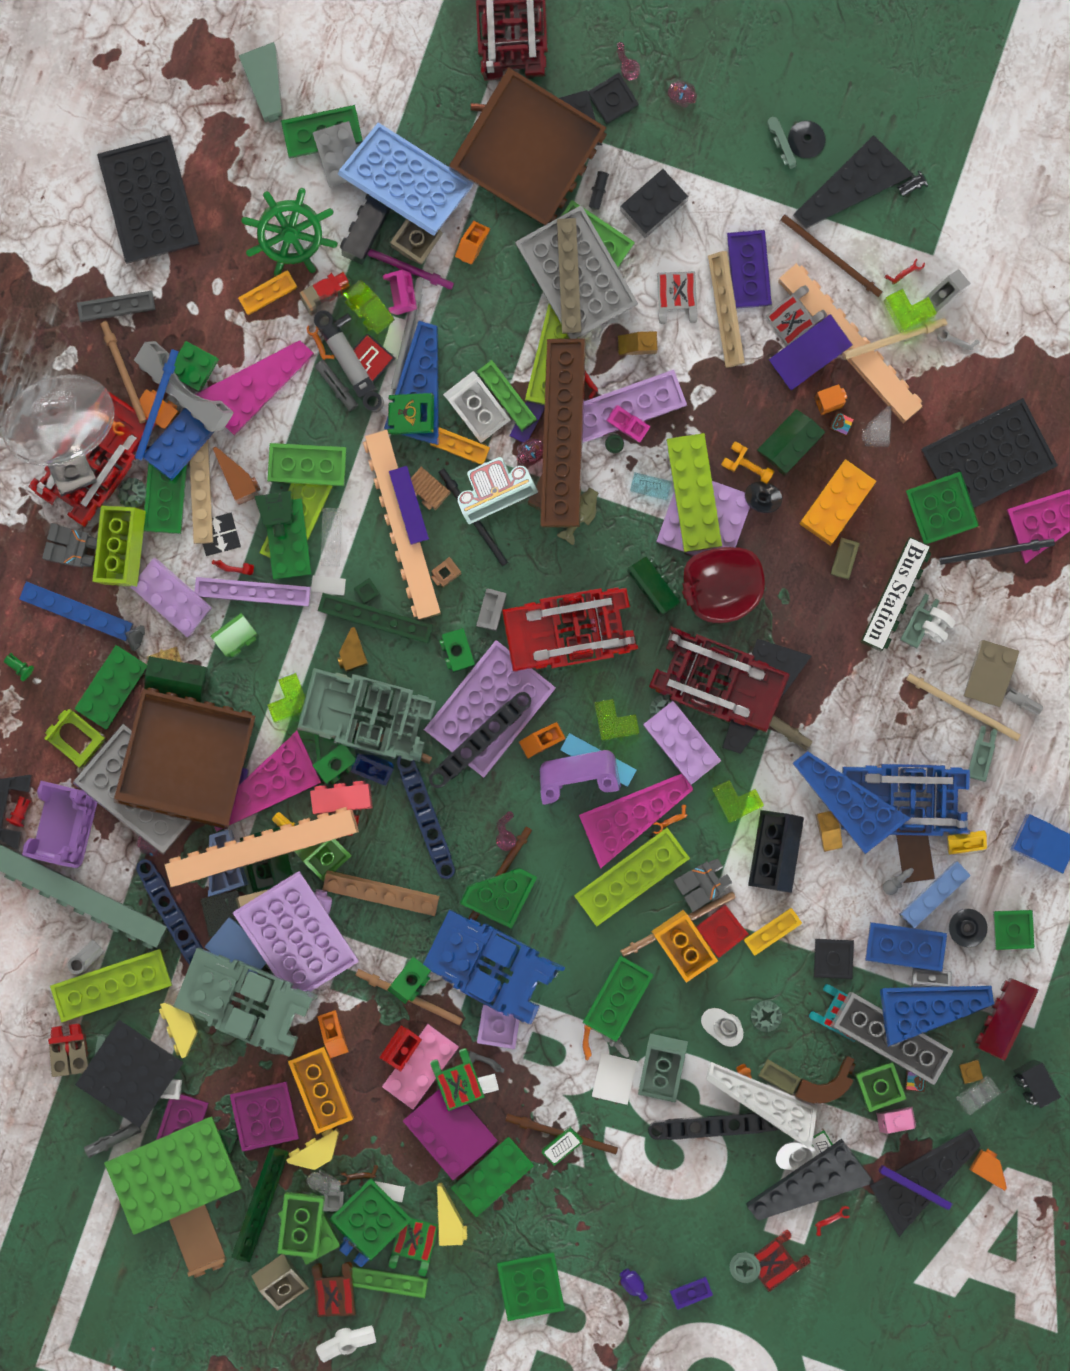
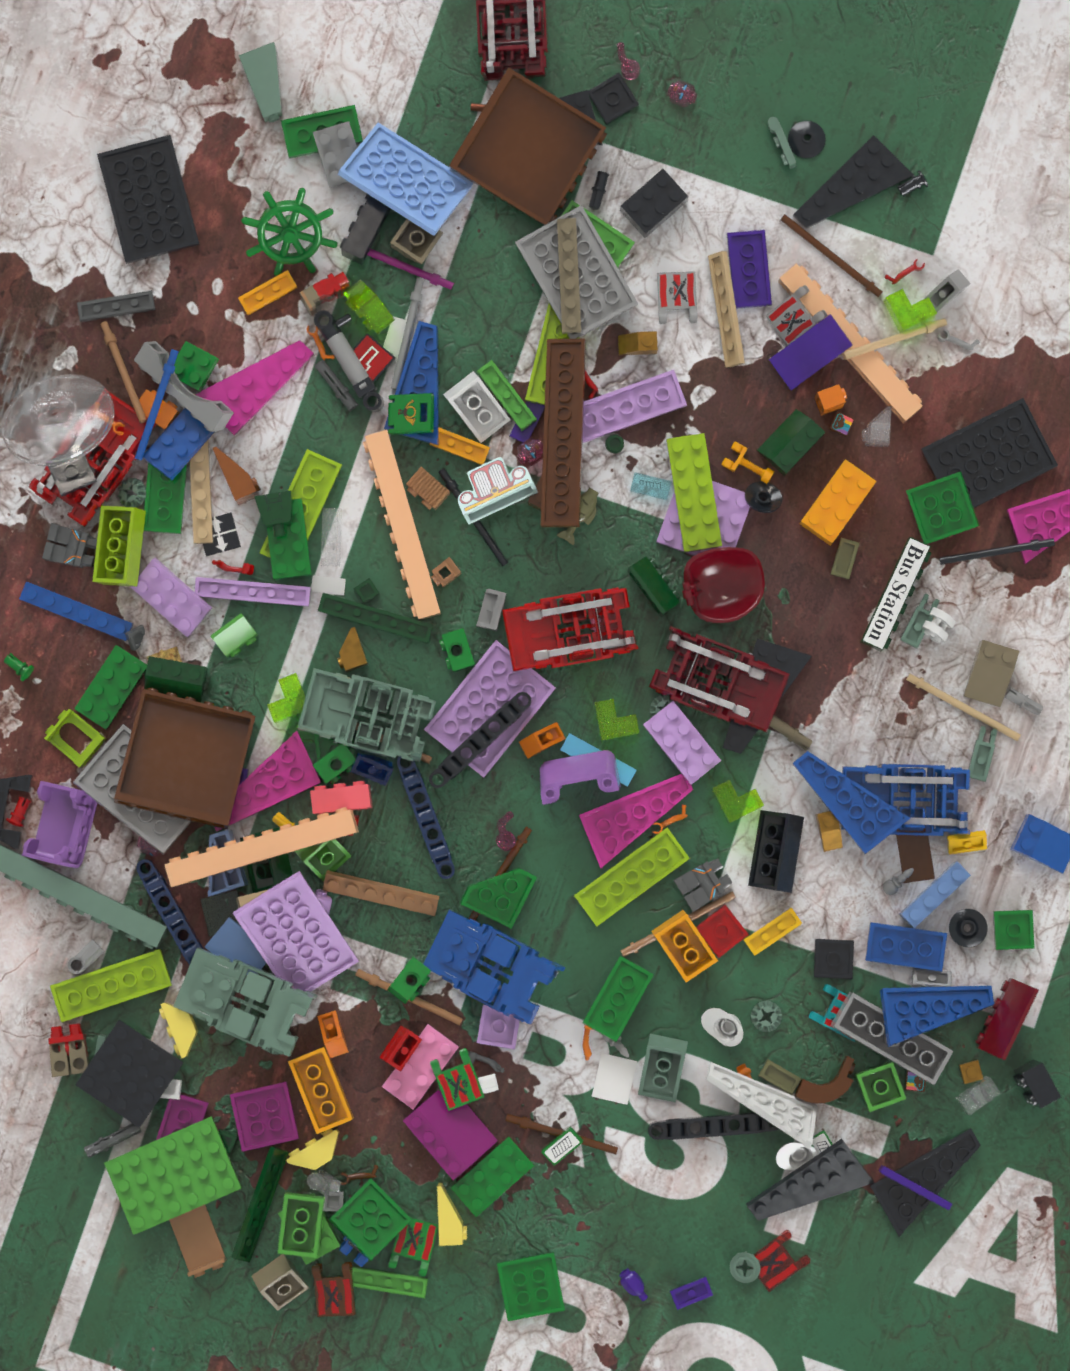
bright green plate [267,443,347,486] -> none
white piece [316,1325,376,1362] -> none
white sticker [374,1181,405,1202] -> none
dark pink panel [383,269,417,315] -> none
dark purple tile [389,466,429,545] -> none
orange slope [455,221,491,264] -> none
dark pink slope [606,405,650,443] -> none
red piece [815,1206,850,1236] -> none
bright pink torso [876,1106,916,1133] -> none
orange slope [969,1149,1007,1191] -> none

